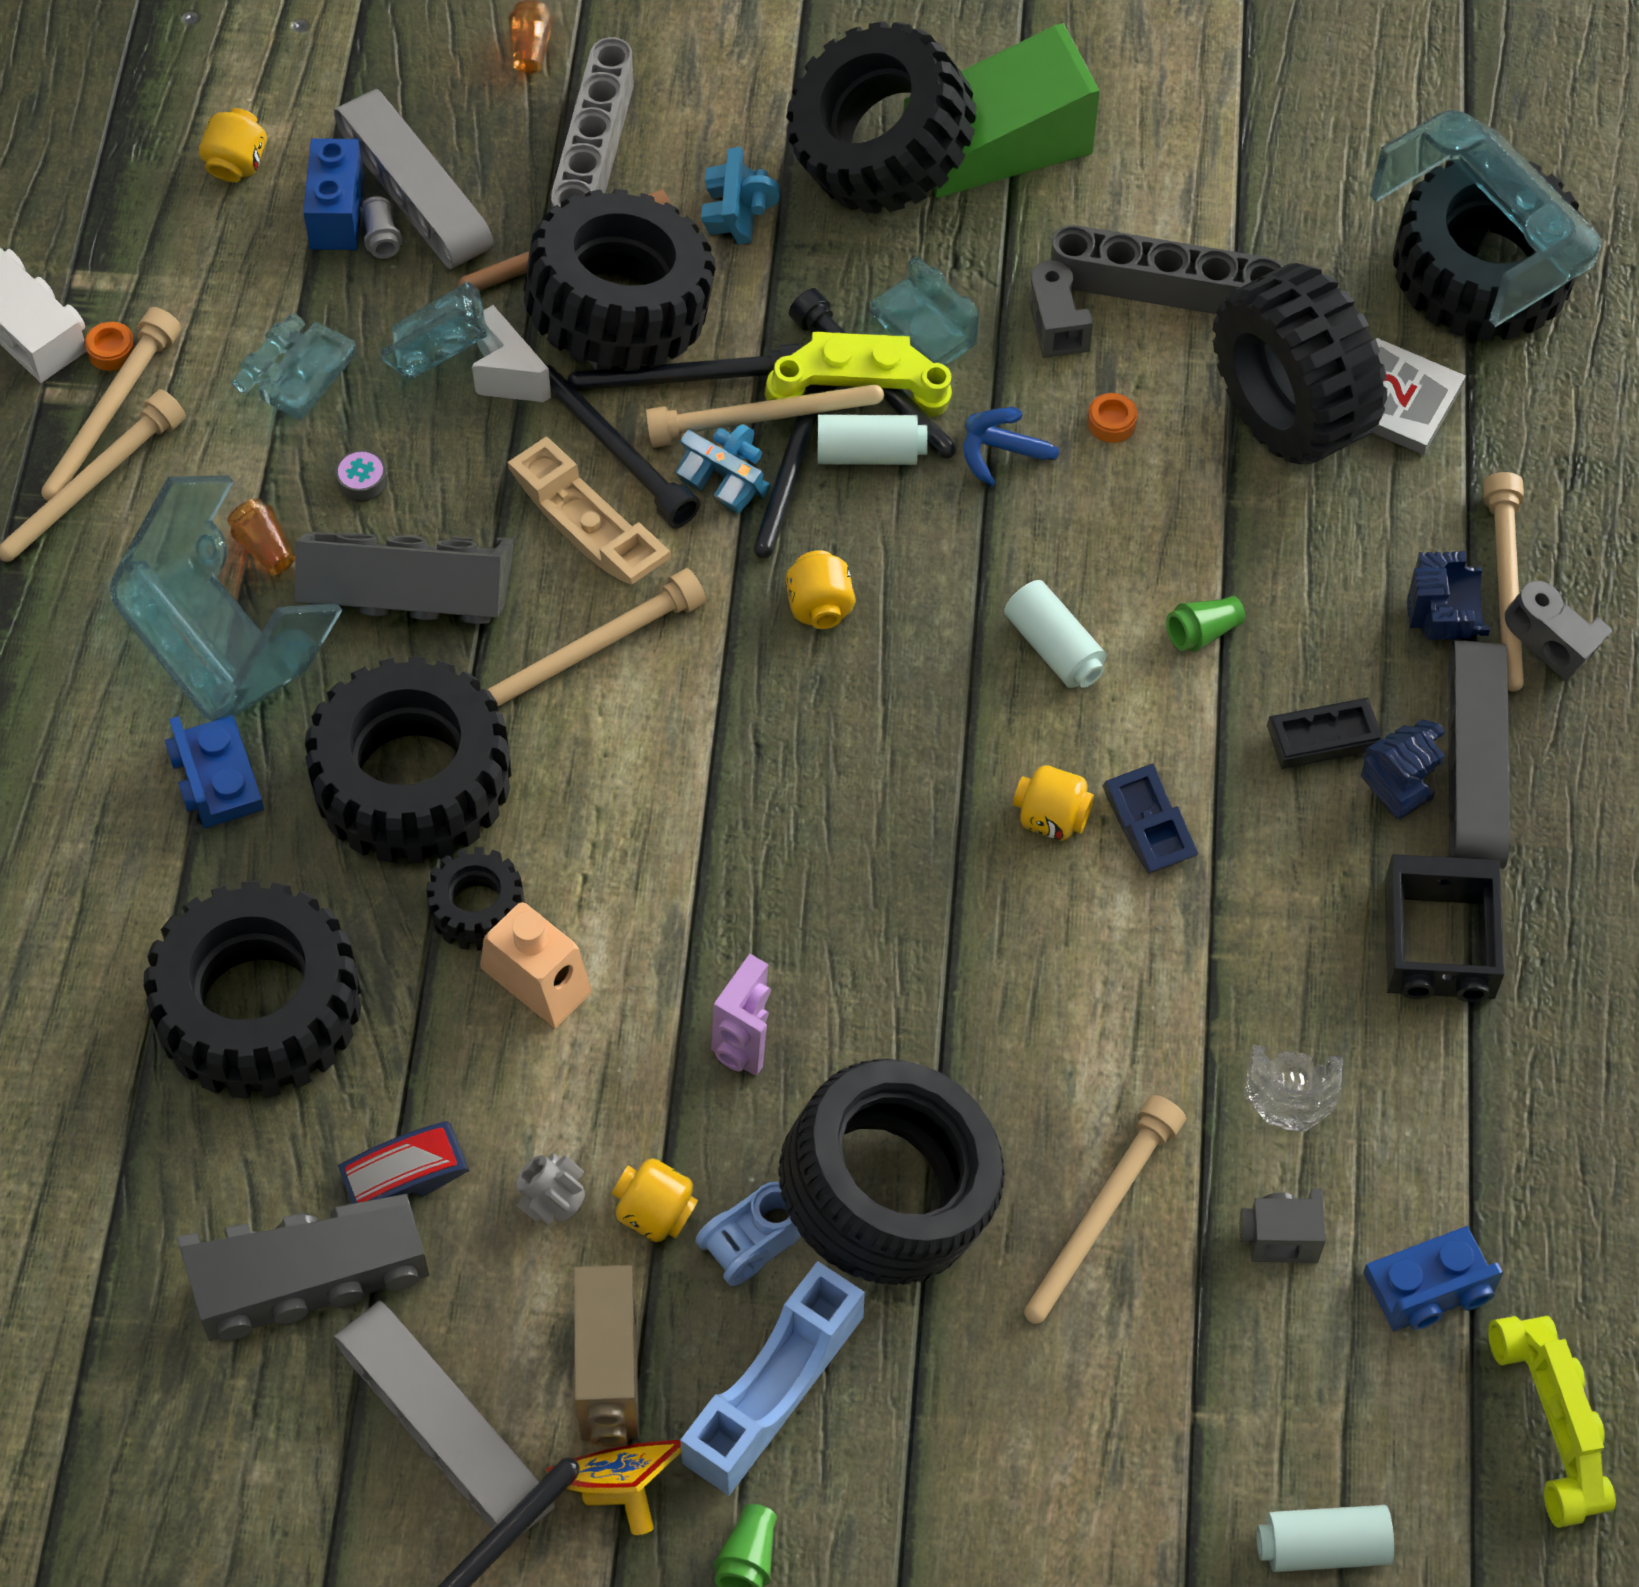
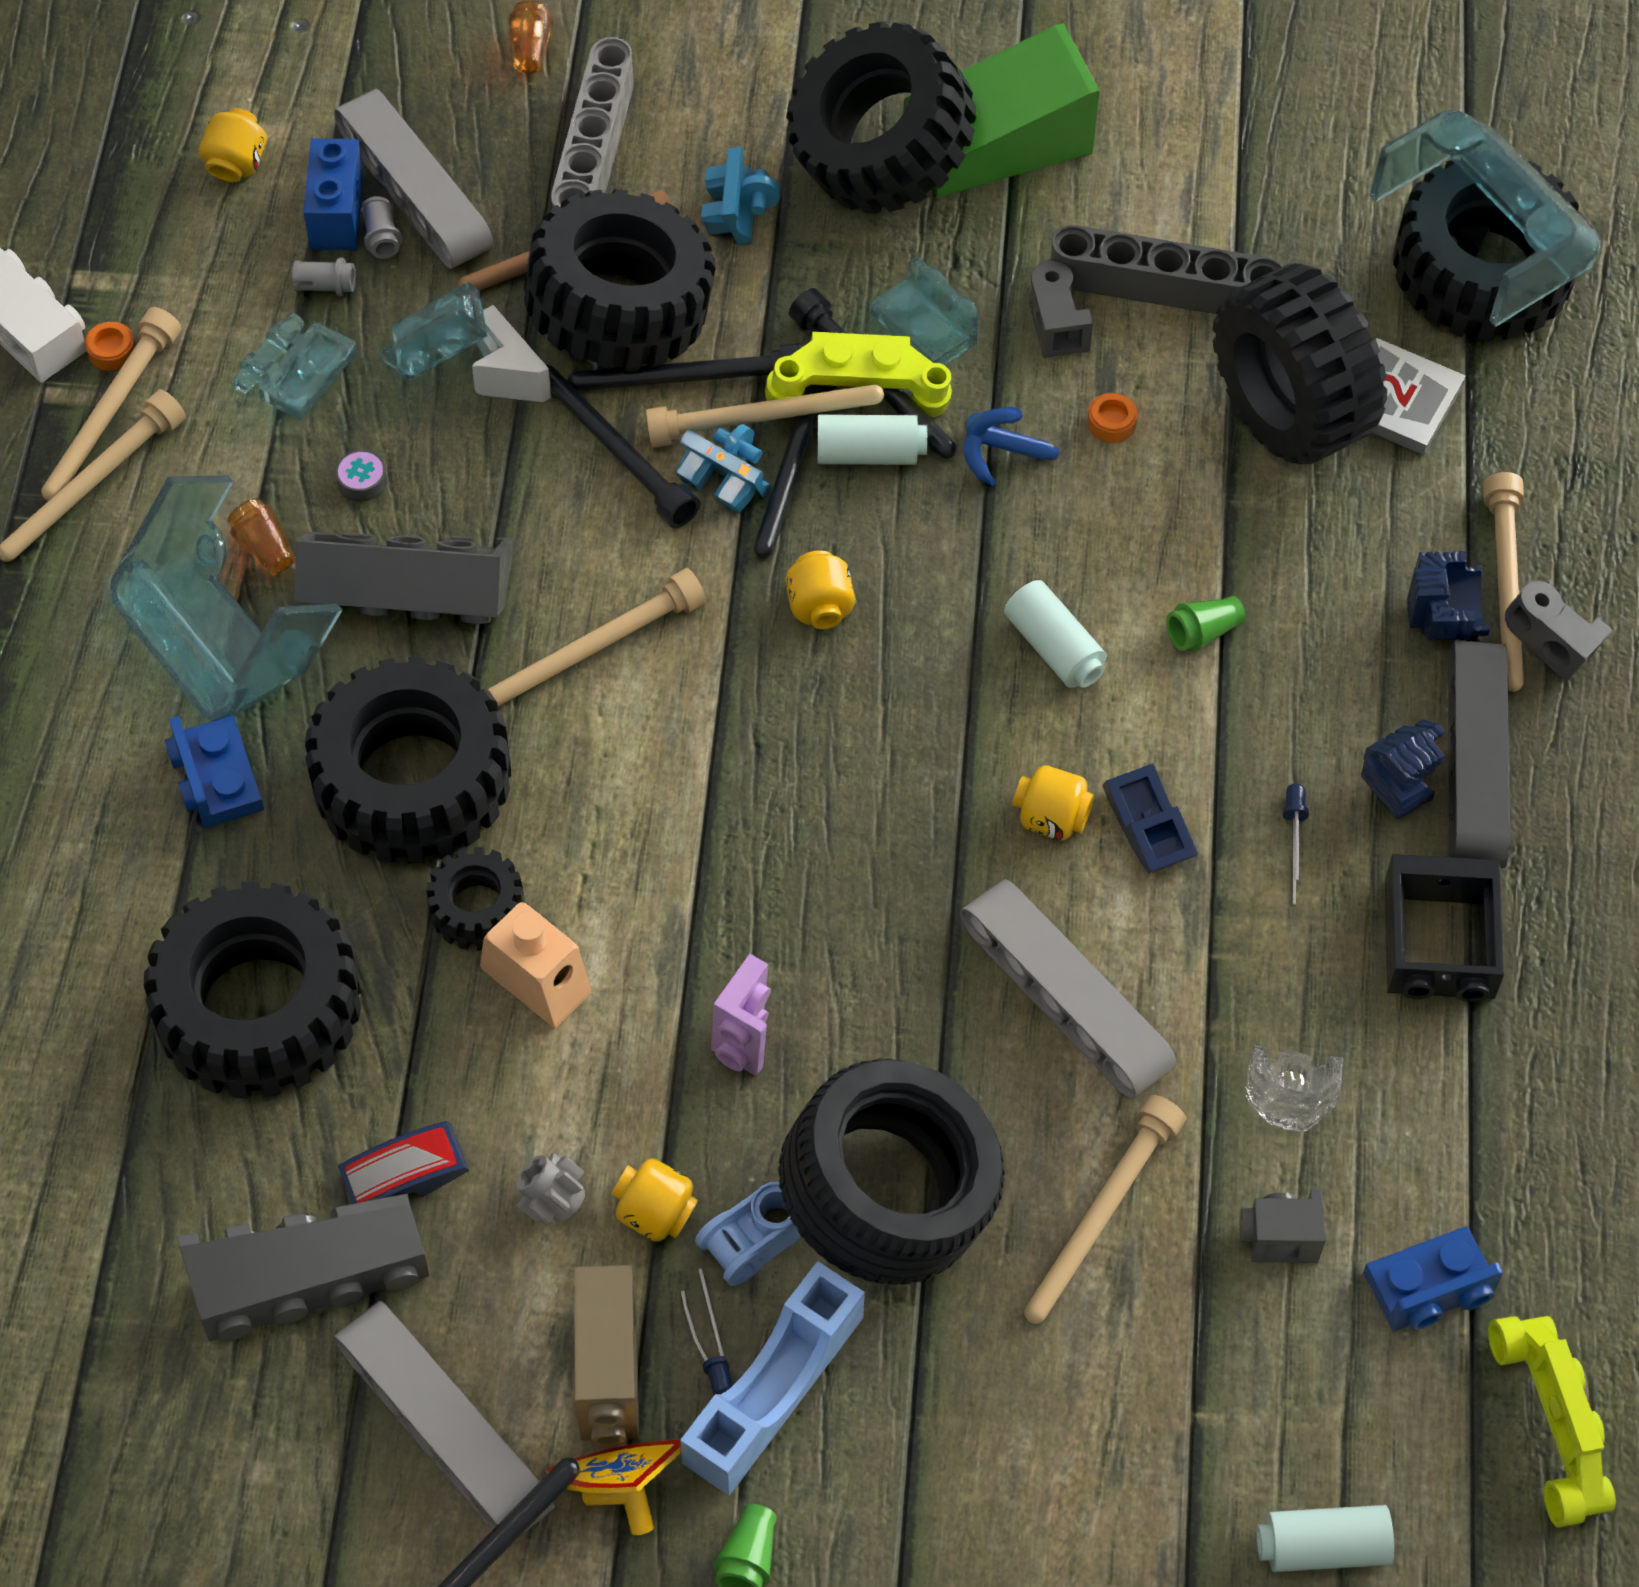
tan slope [507,436,671,585] -> none
black plate [1267,697,1383,769] -> none
none -> light grey pin [292,258,356,297]
none -> piece [681,1268,733,1395]
none -> light grey beam [960,879,1177,1099]
none -> dark blue piece [1283,783,1309,905]

